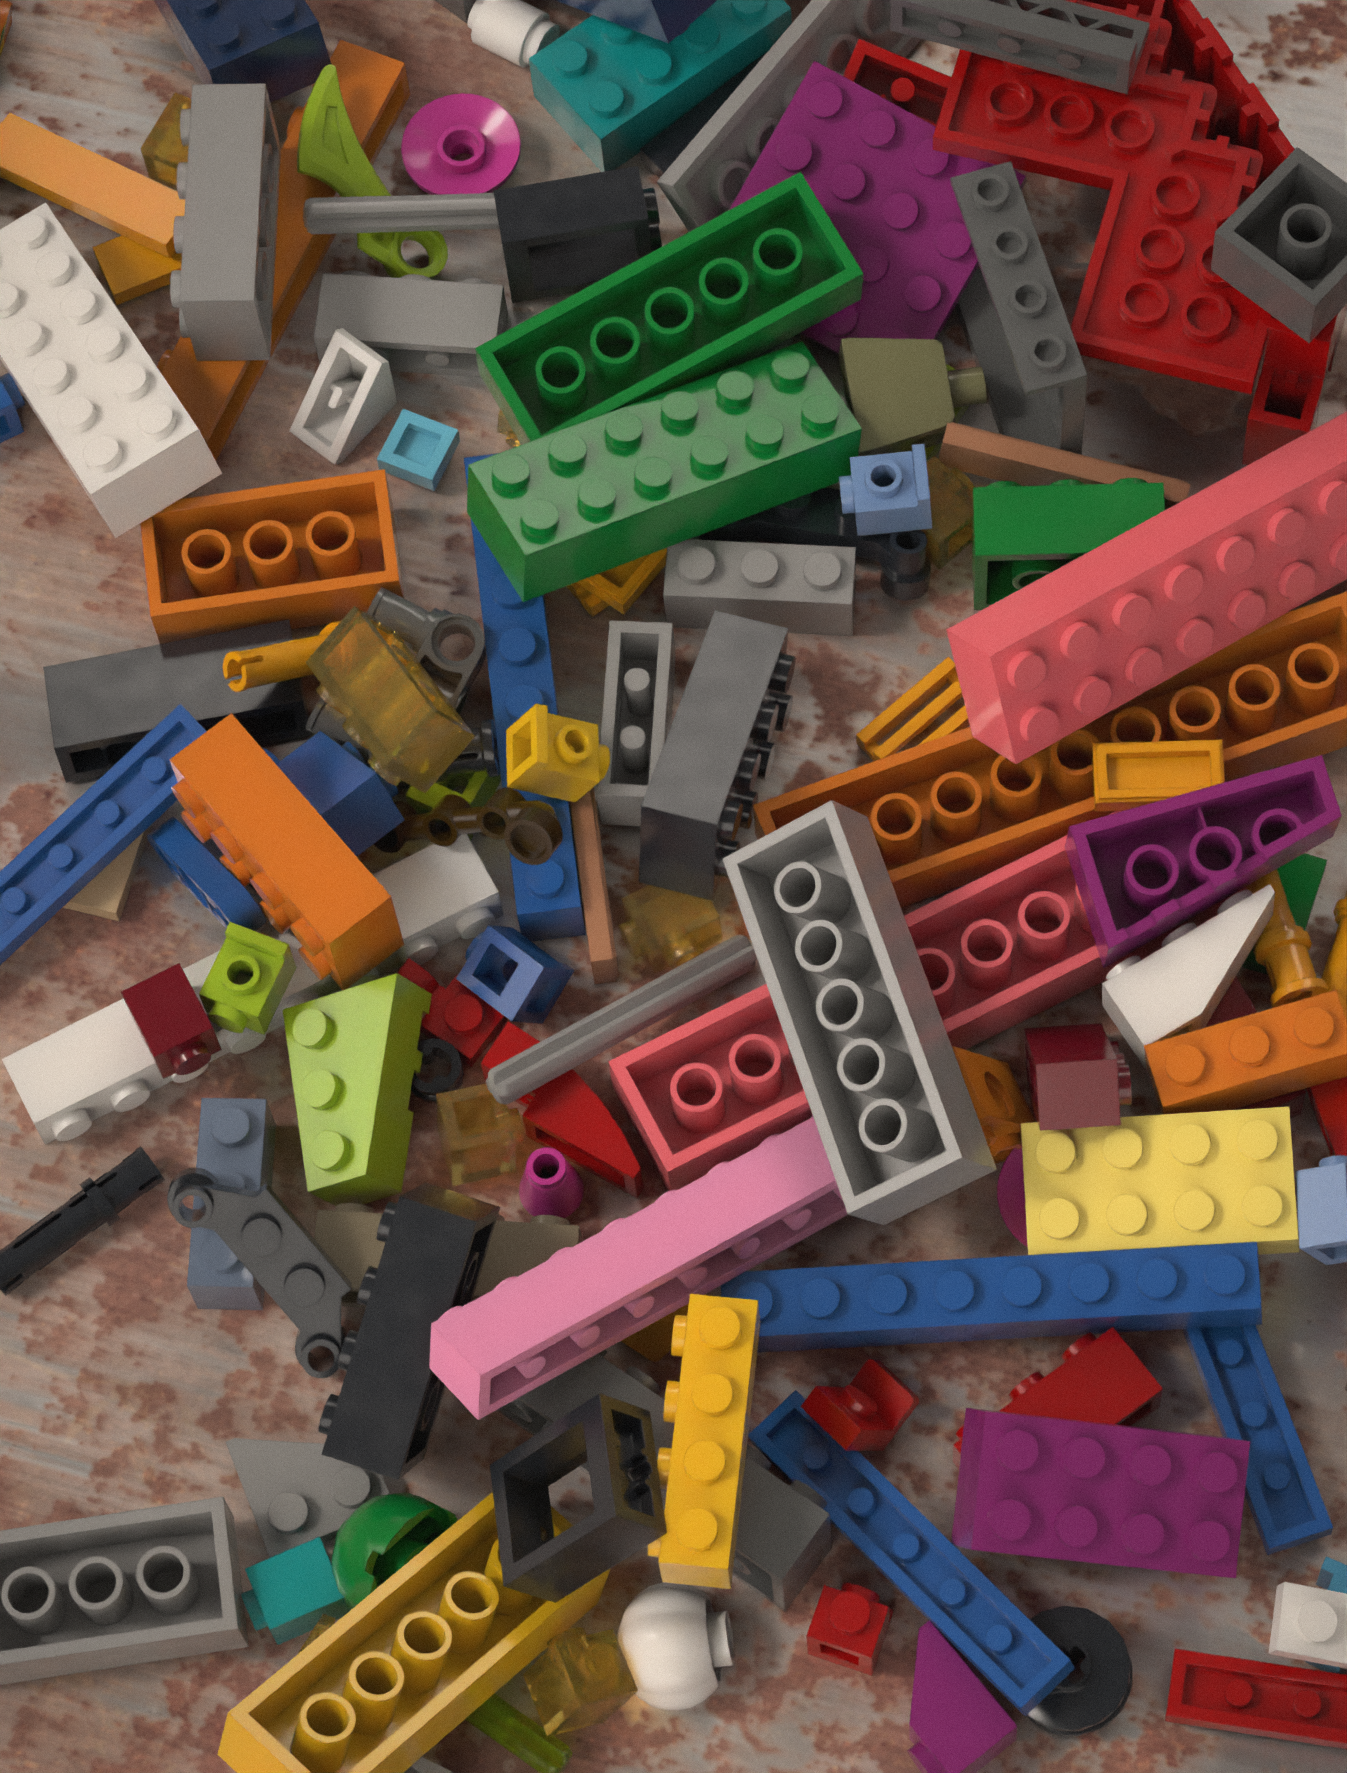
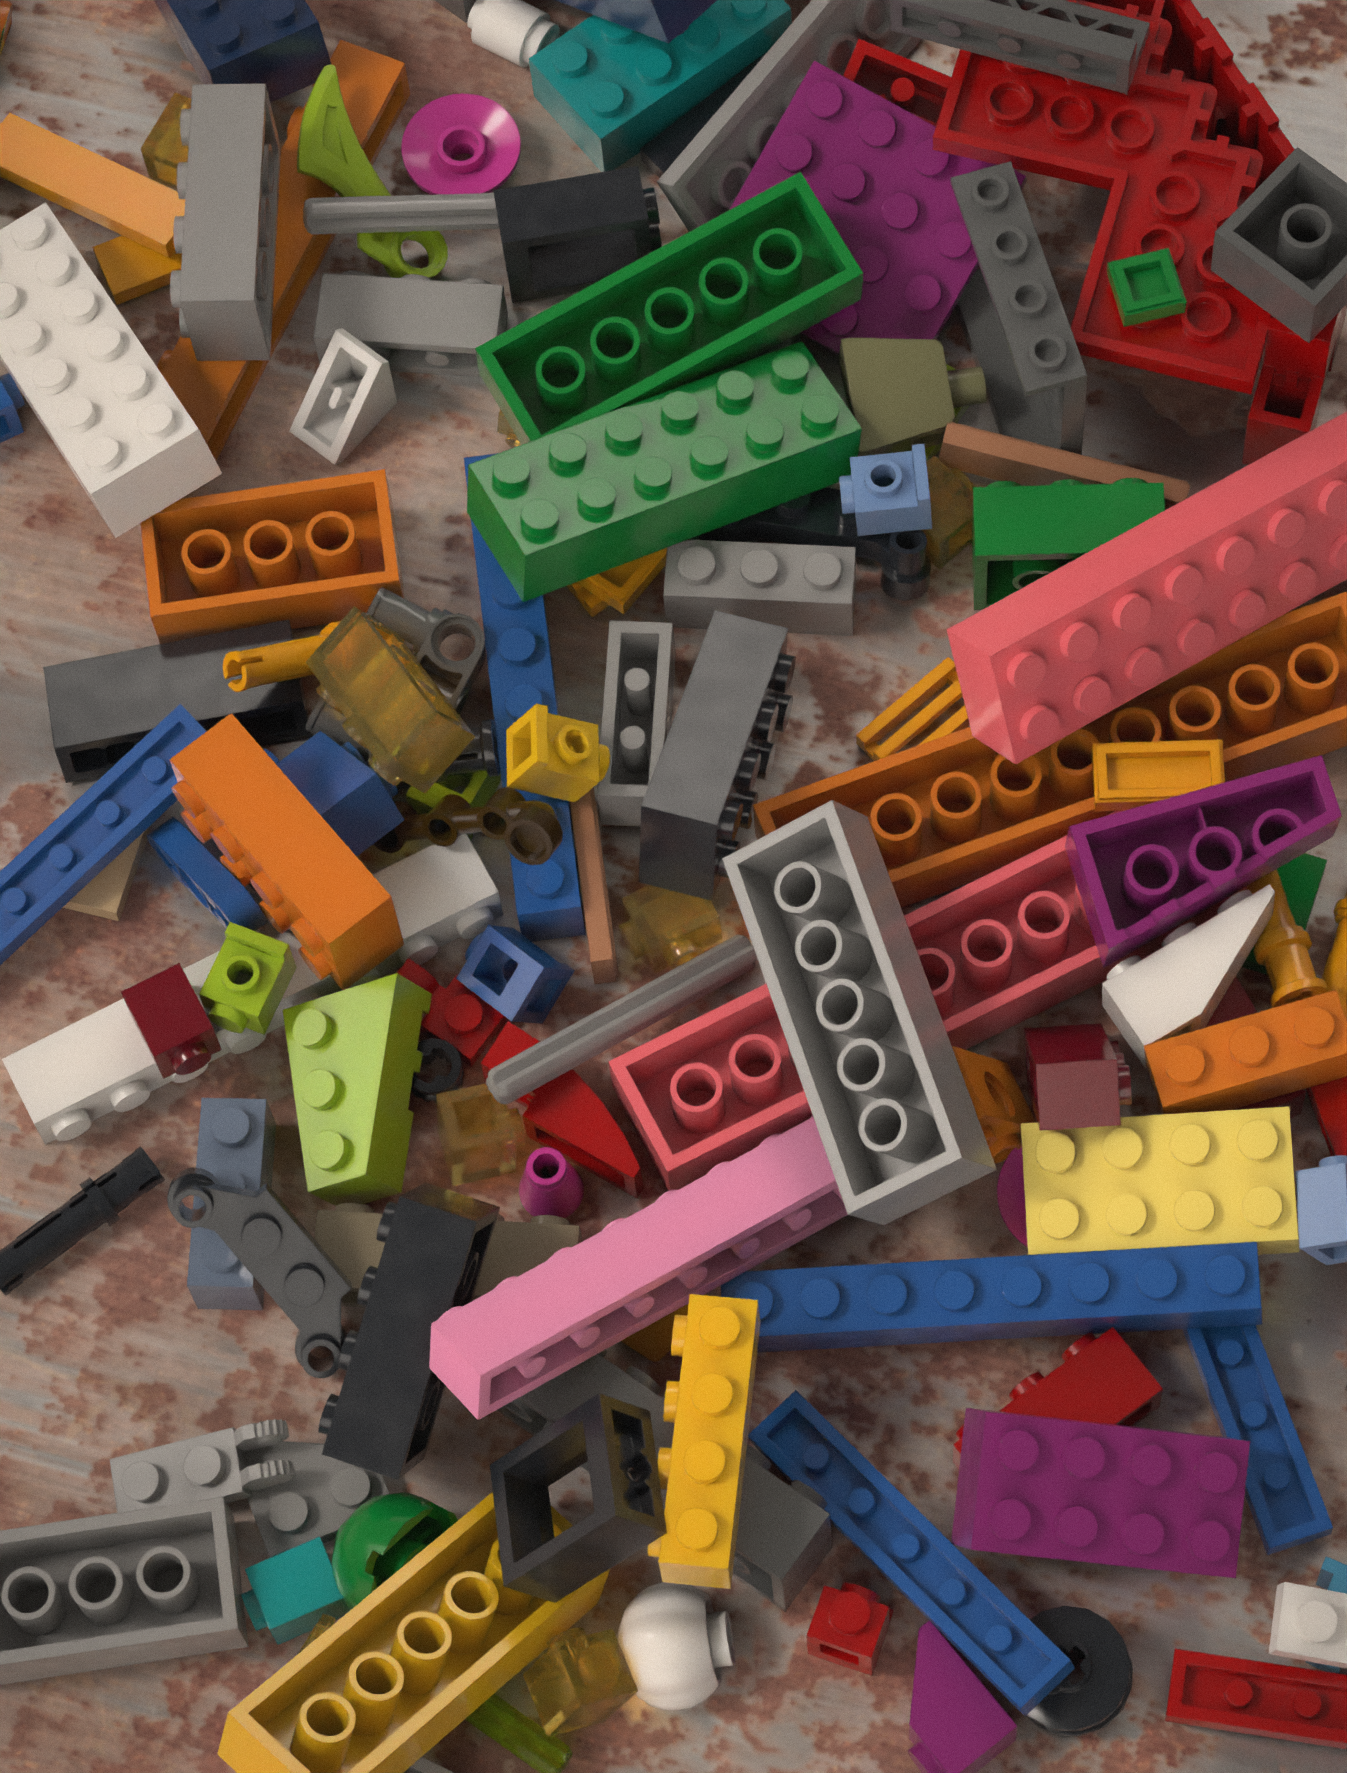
medium azure plate [377,409,460,491] -> none
red bracket [800,1359,919,1451] -> none
none -> light grey hinge [110,1419,295,1513]
none -> green tile [1107,248,1186,327]

